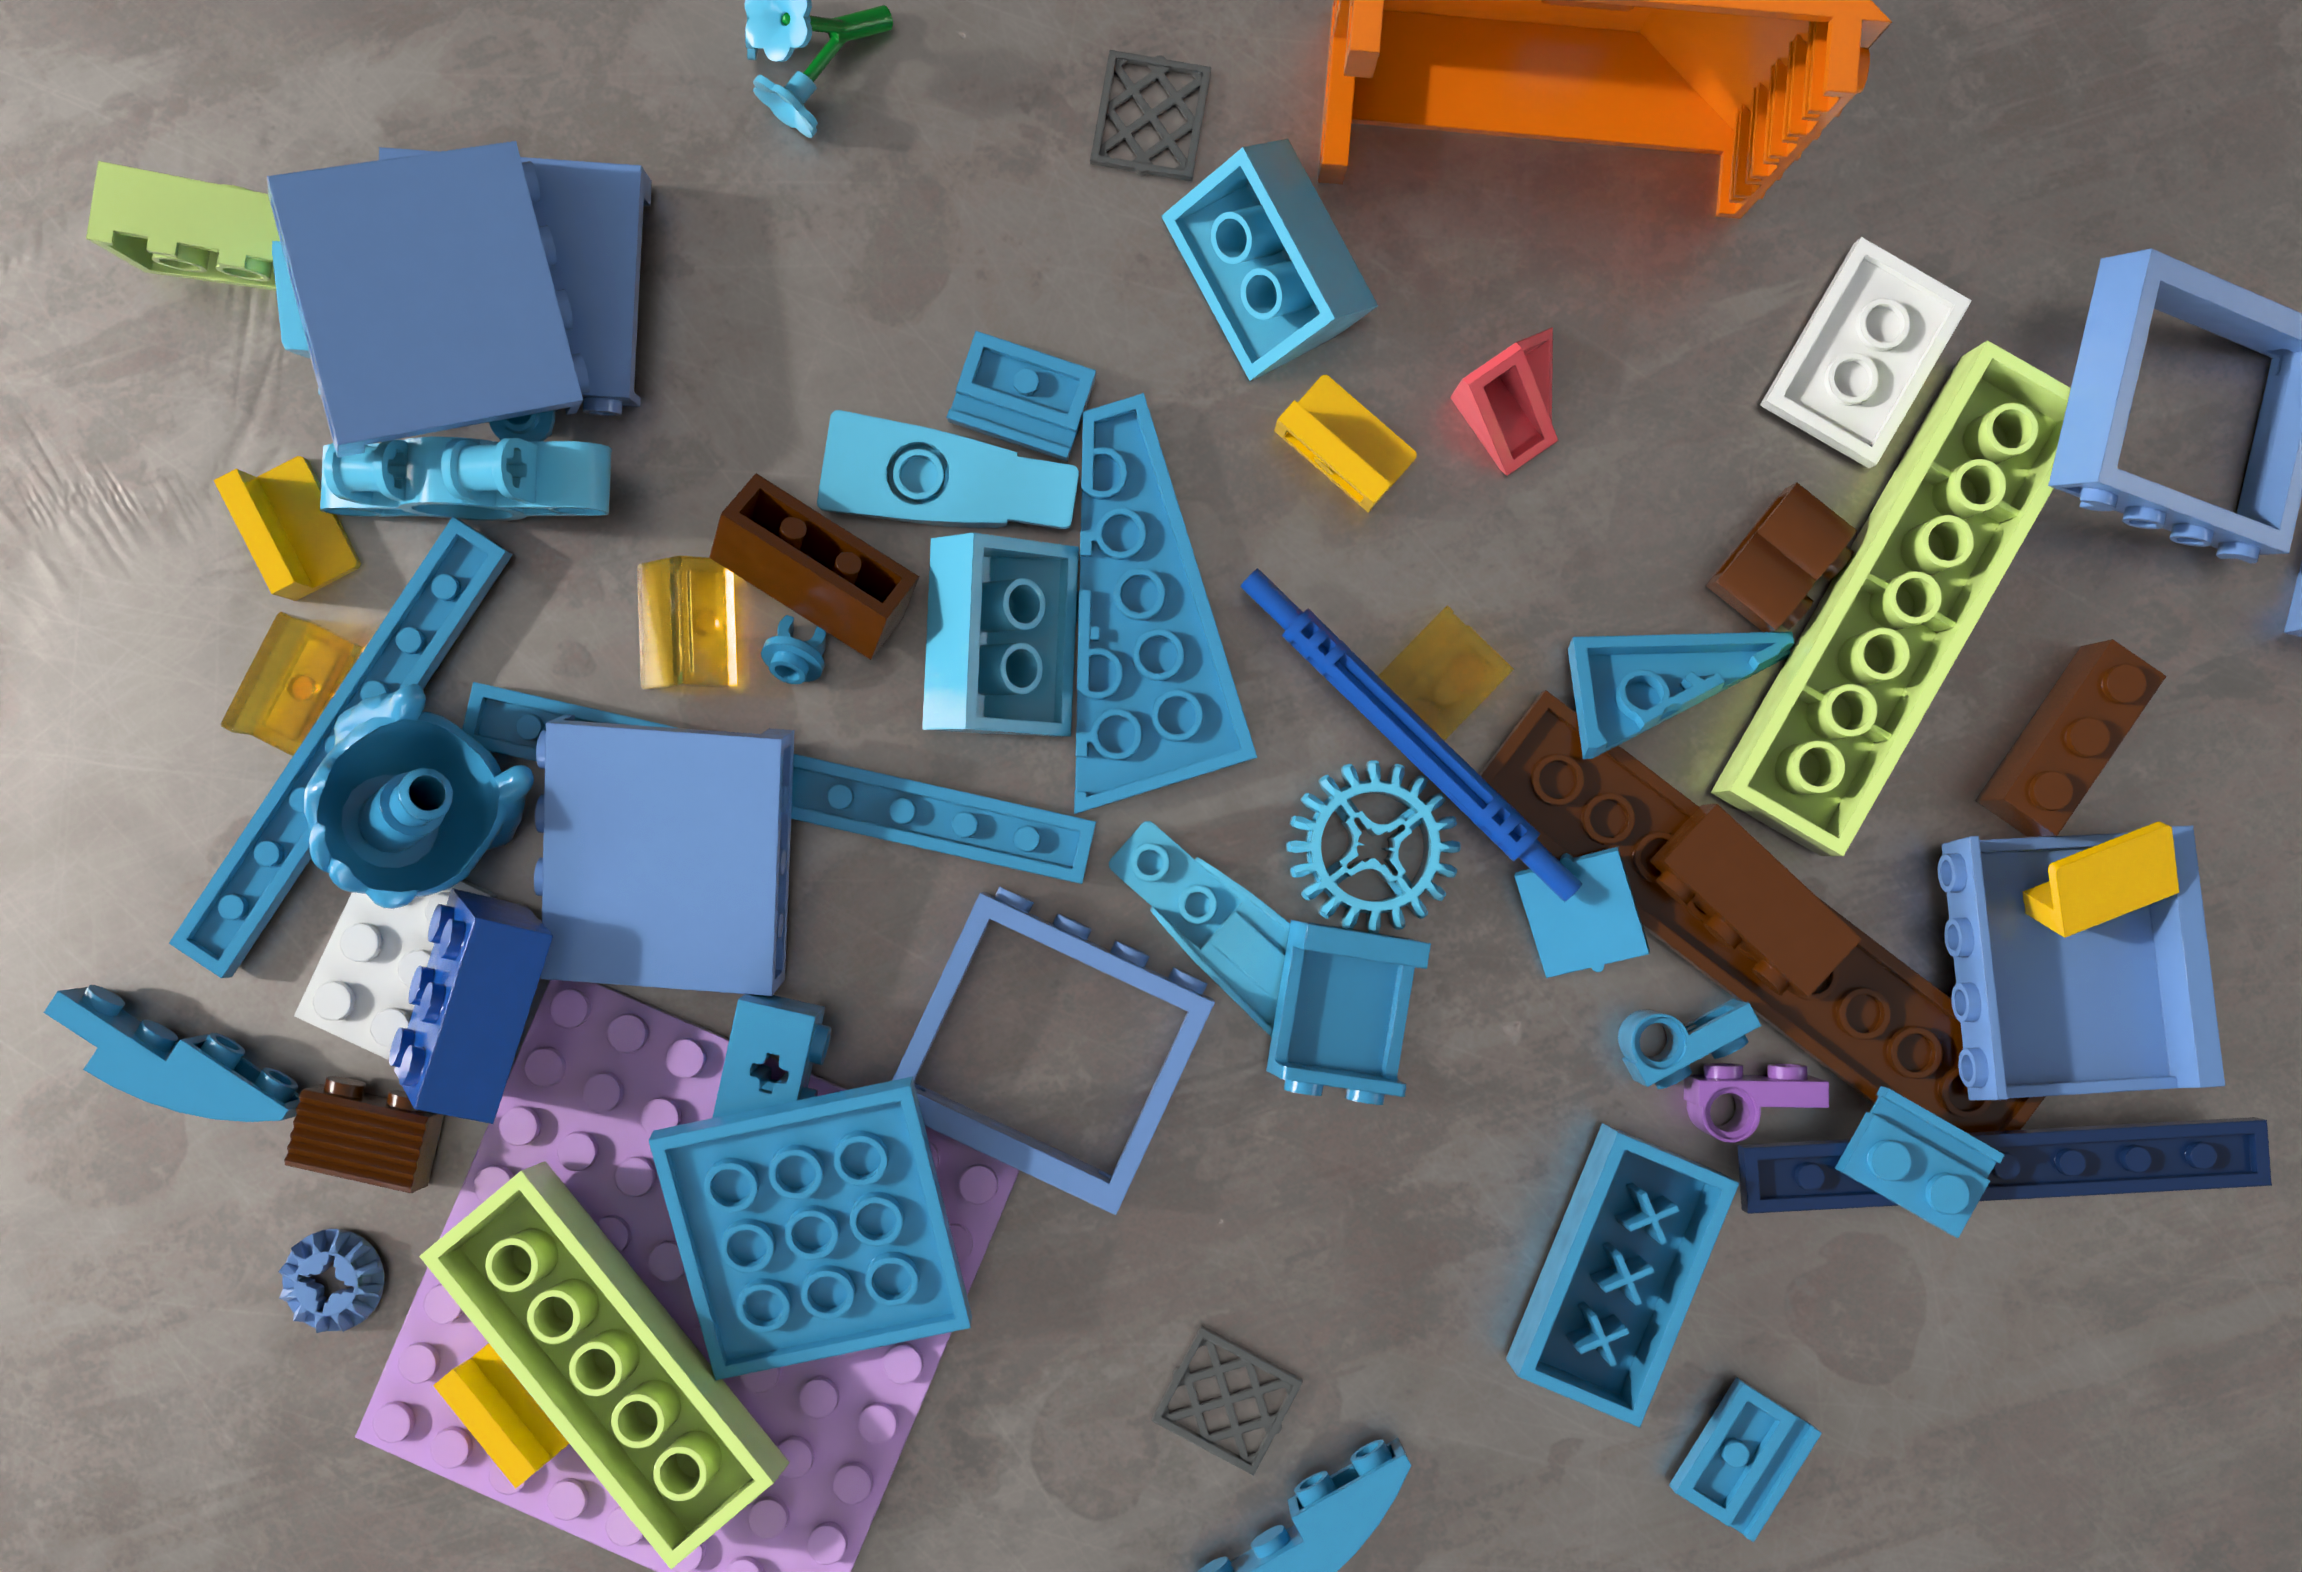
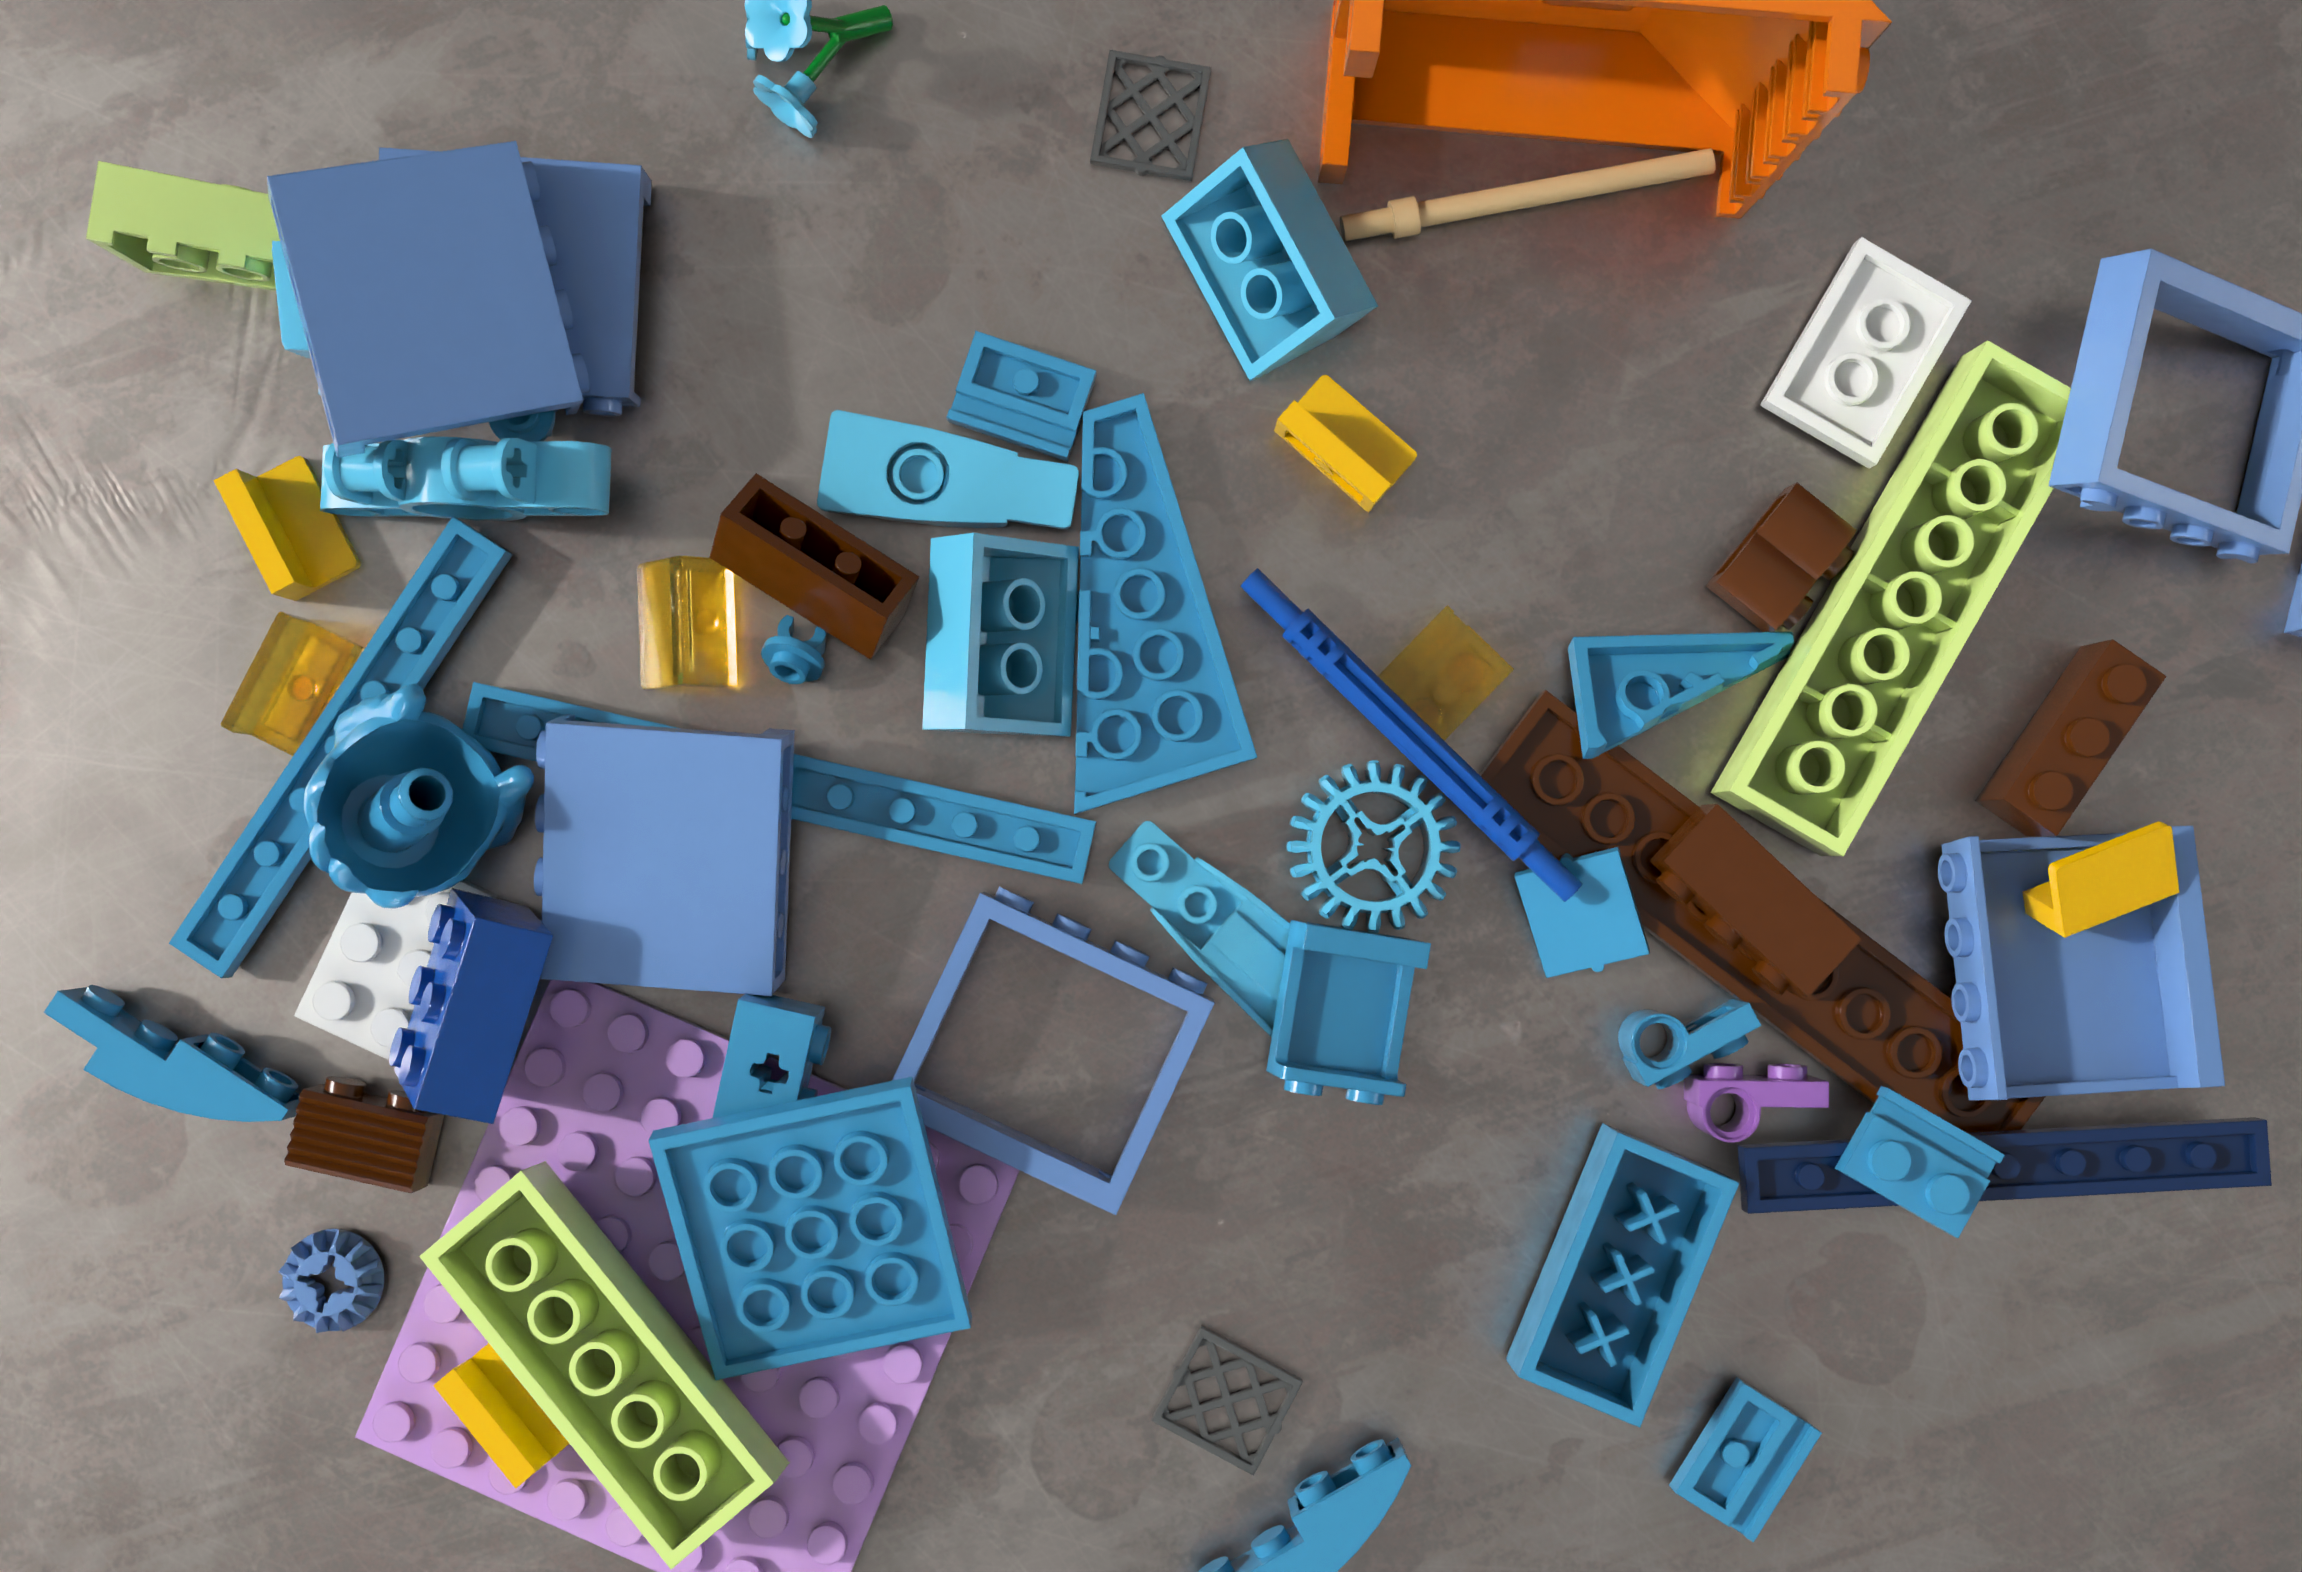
coral slope [1450,327,1559,476] -> none
none -> tan bar [1340,148,1716,242]

